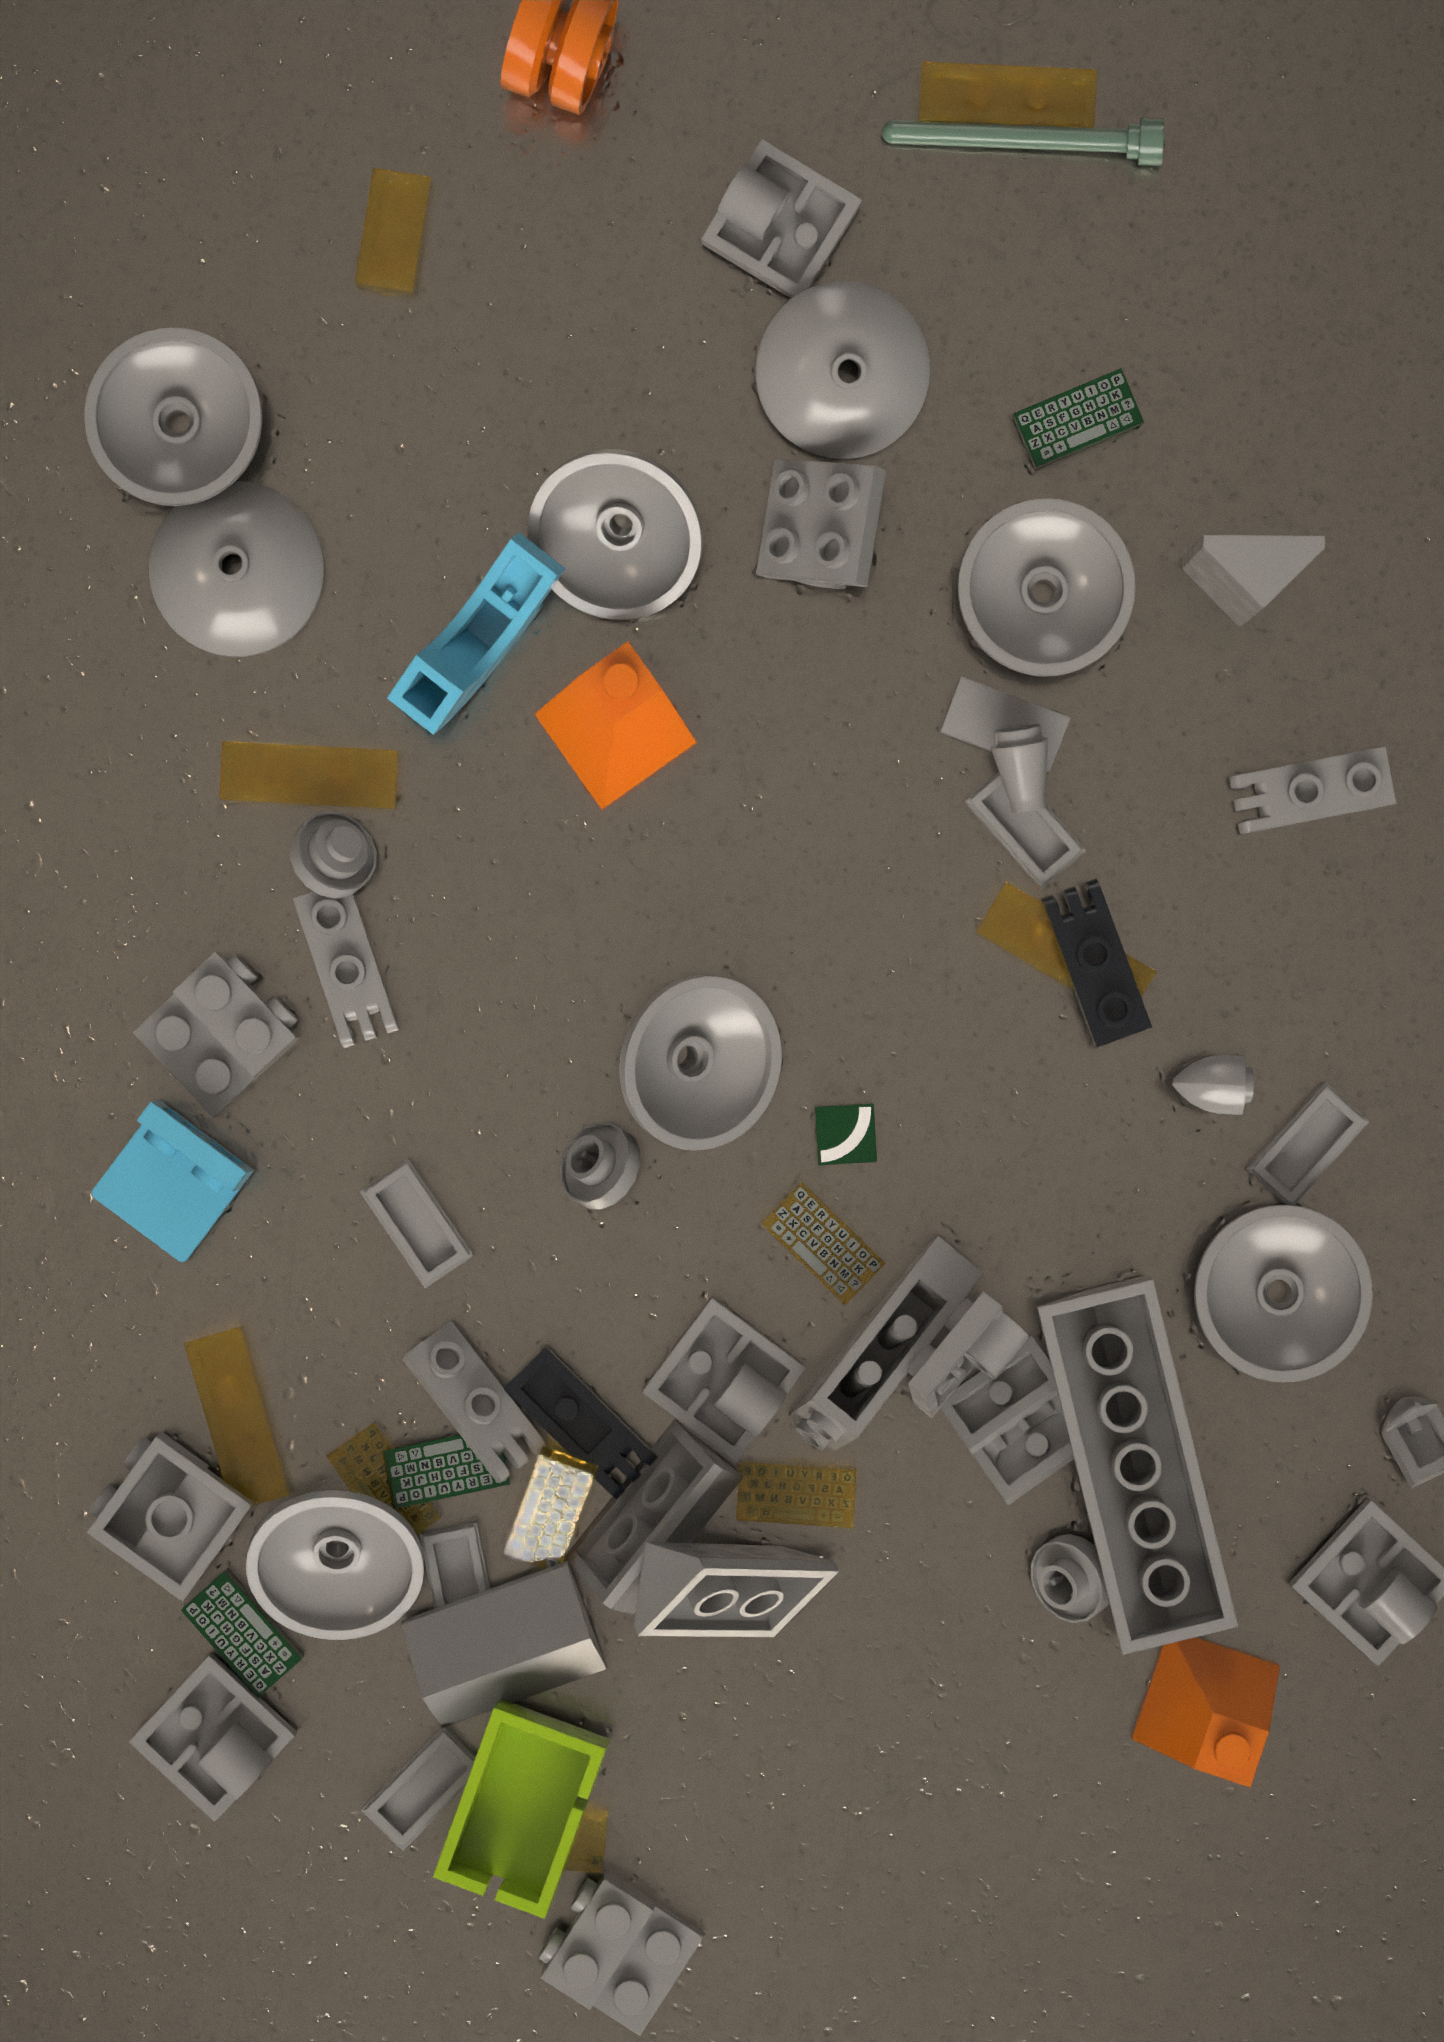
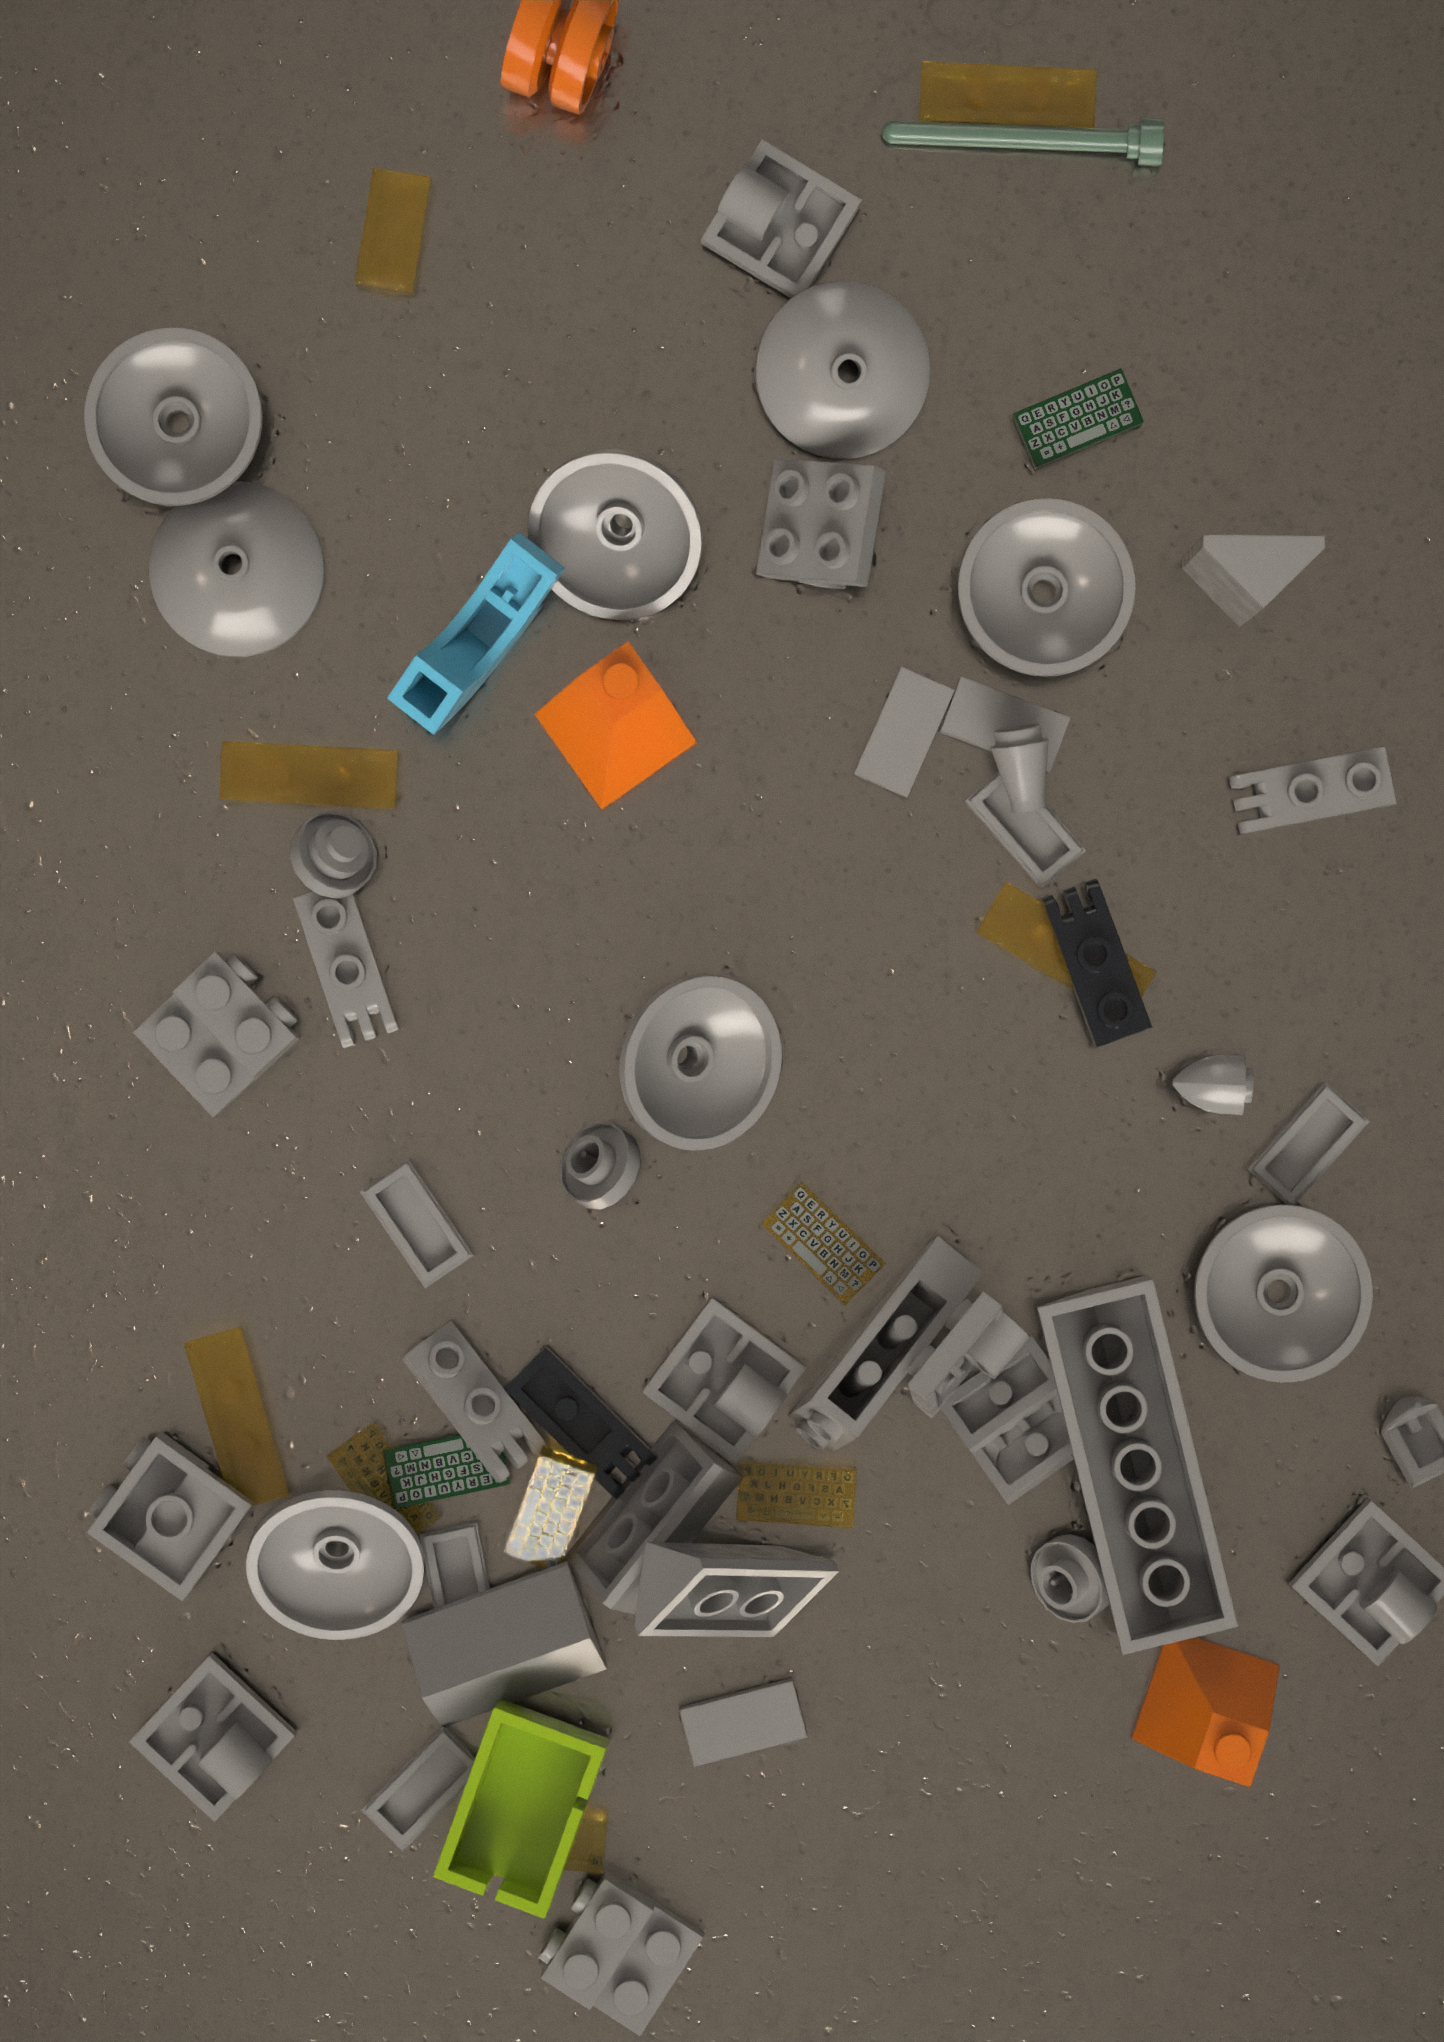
medium azure bracket [92,1100,254,1262] -> none
tile [181,1569,304,1698] -> none
dark green tile [815,1103,877,1165] -> none
none -> light grey tile [679,1678,807,1767]
none -> light grey tile [854,666,955,798]

